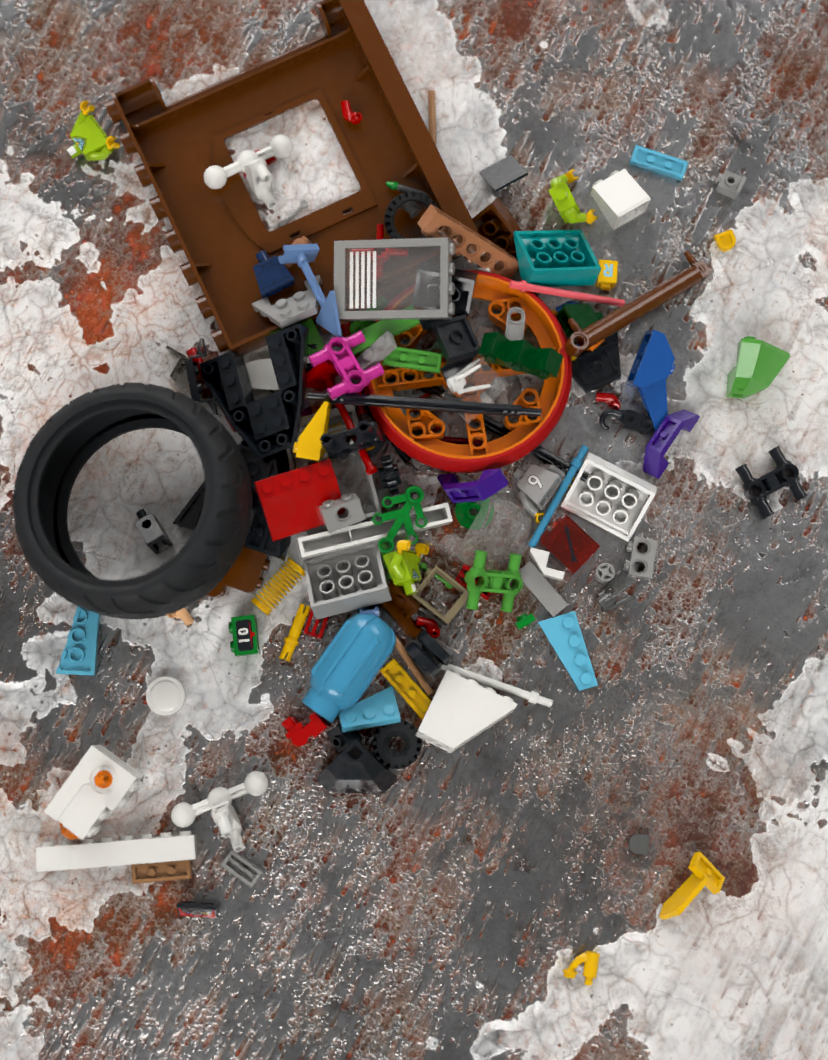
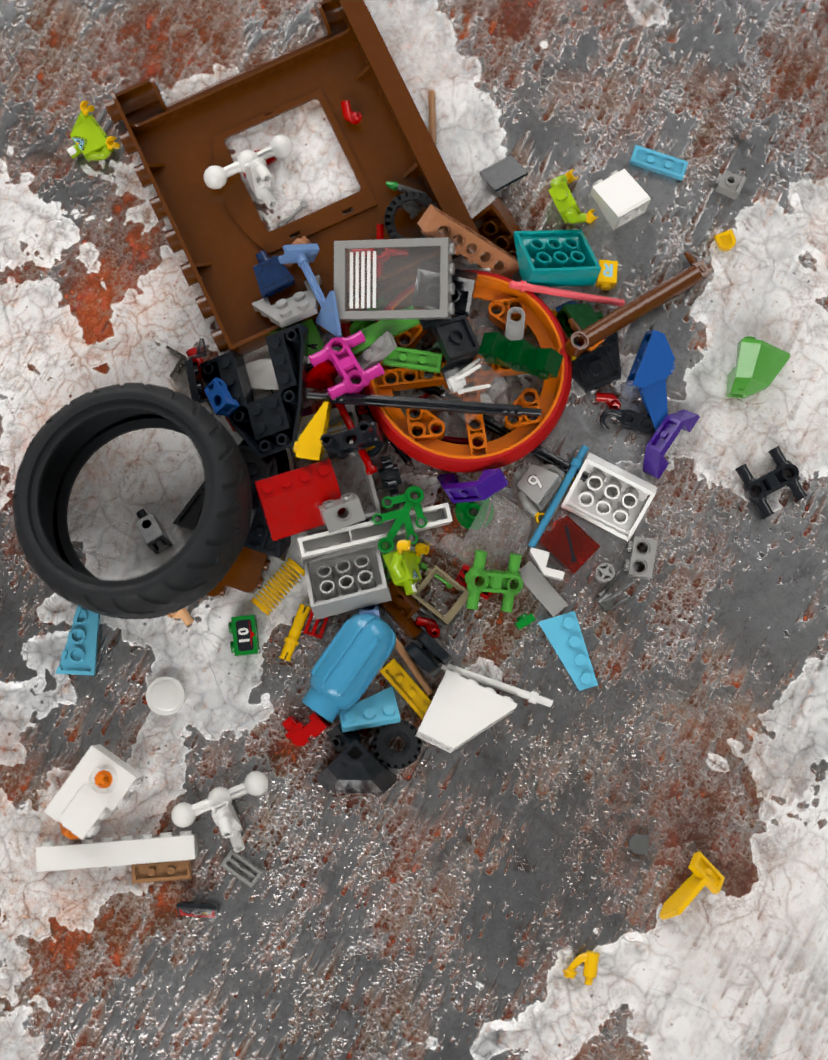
none -> blue leg [204,377,239,417]

